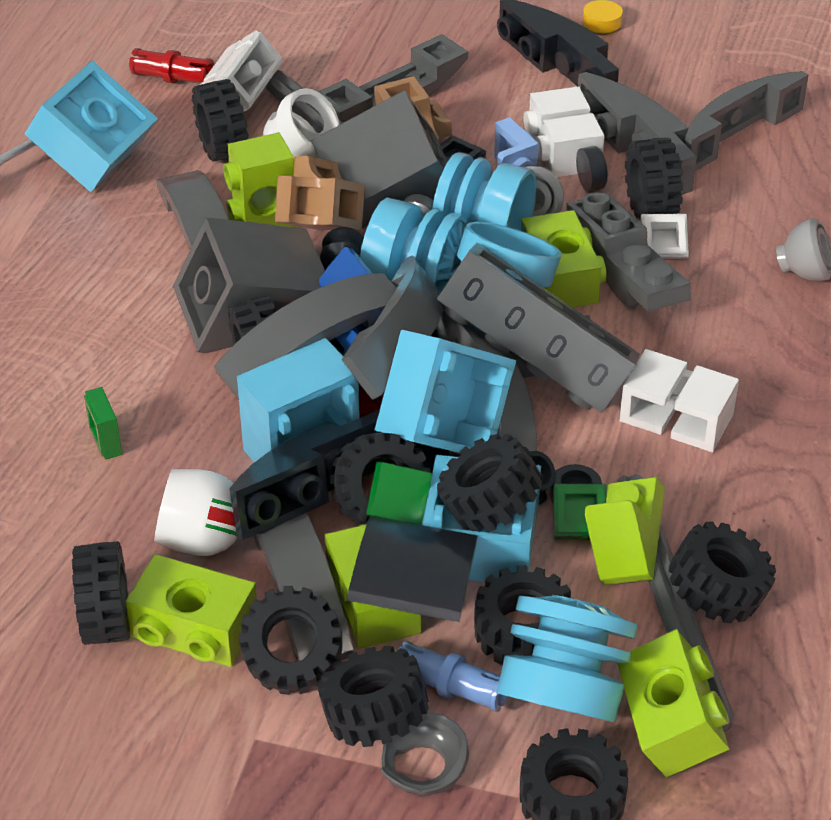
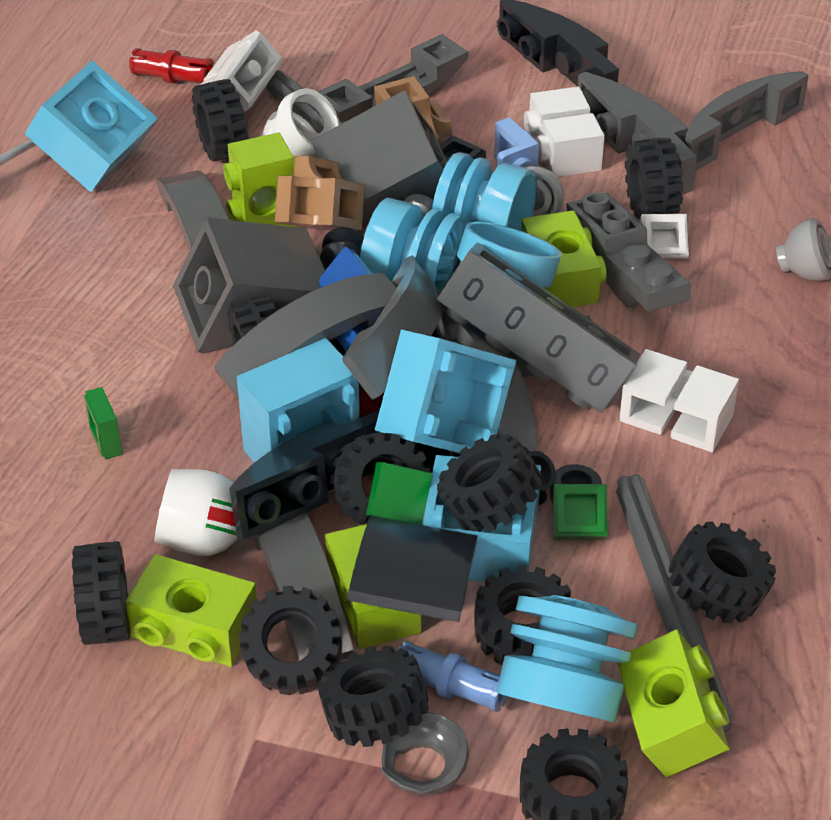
black tile [576,146,608,192] -> none
yellow tile [582,0,623,34] -> none
lime slope [585,477,665,585] -> none

